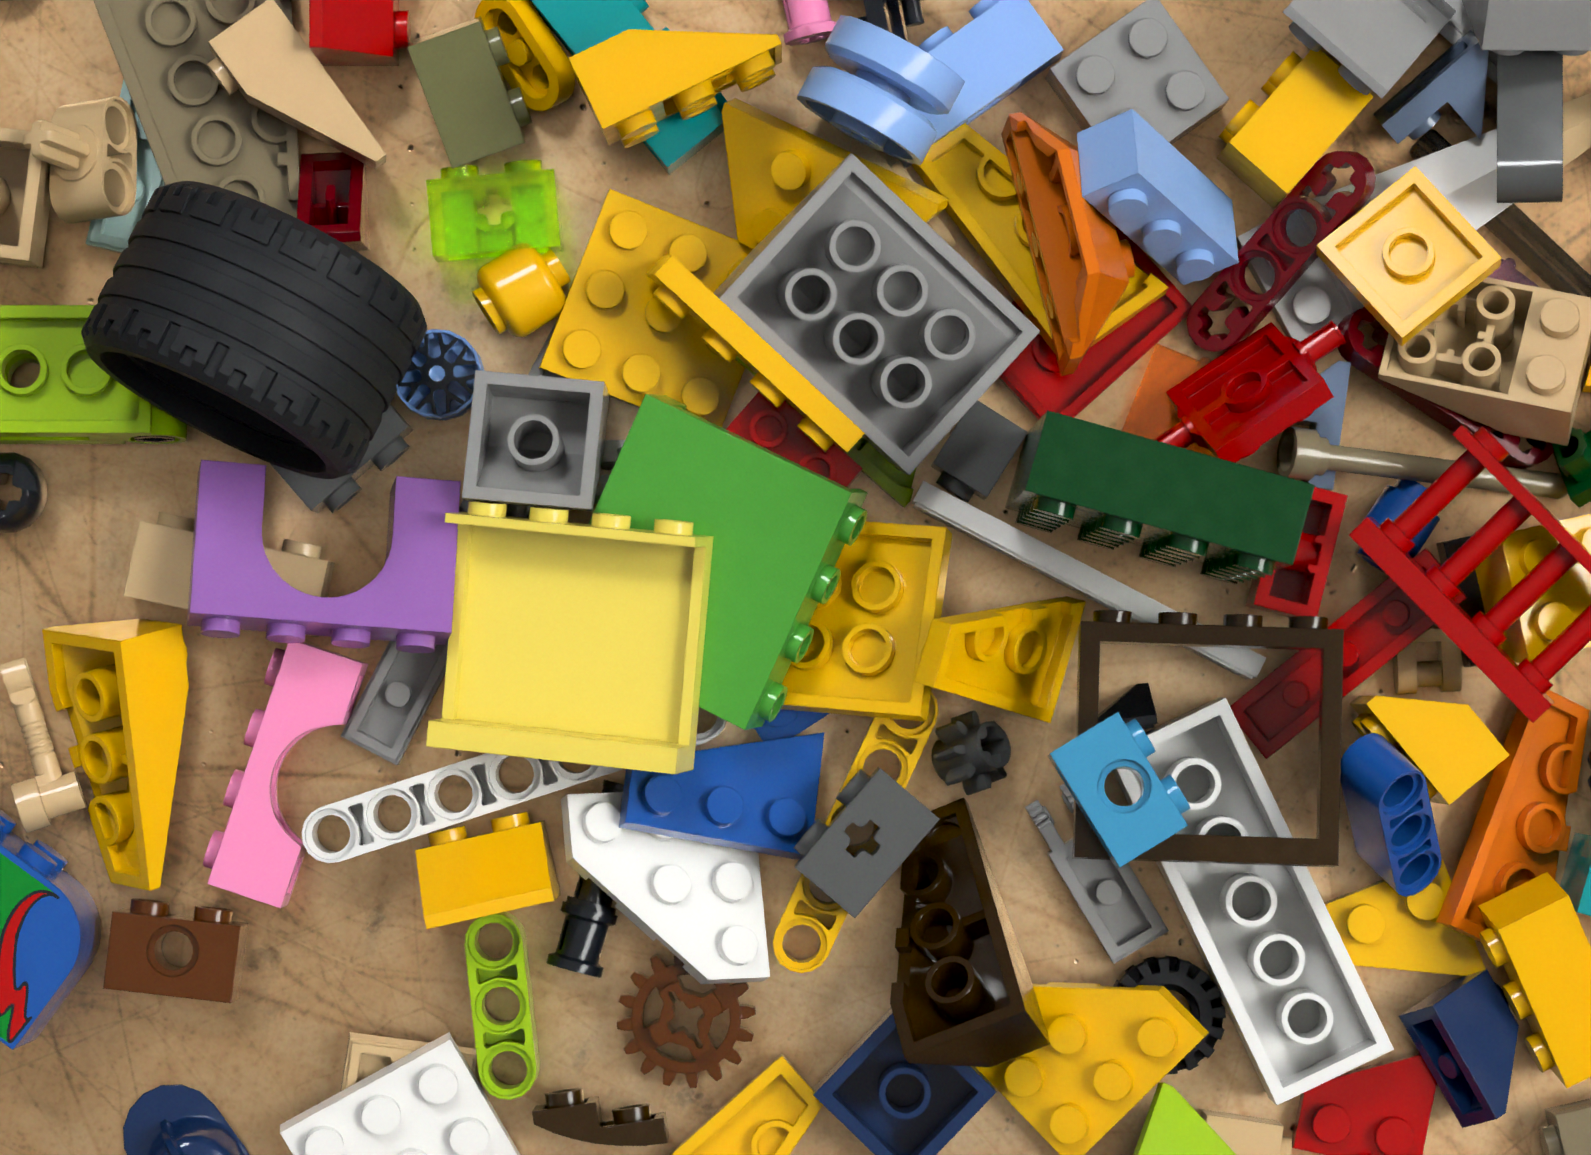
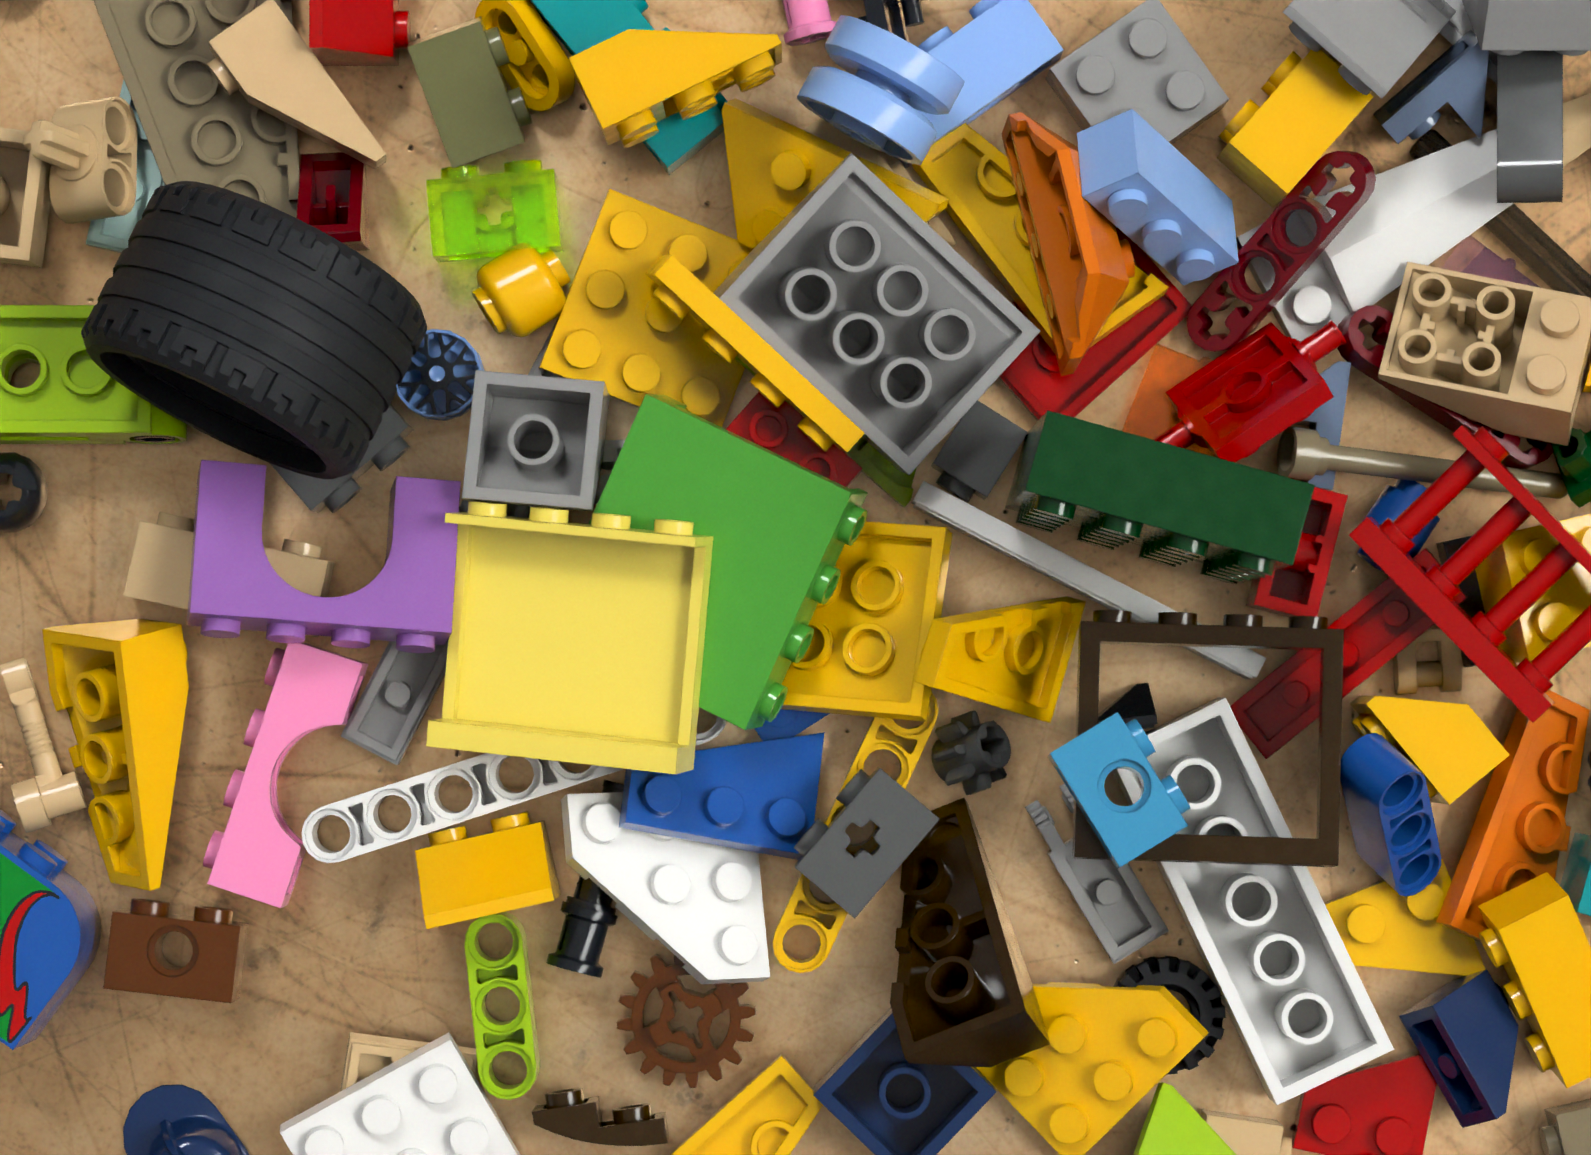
yellow plate [1316,166,1502,347] -> none

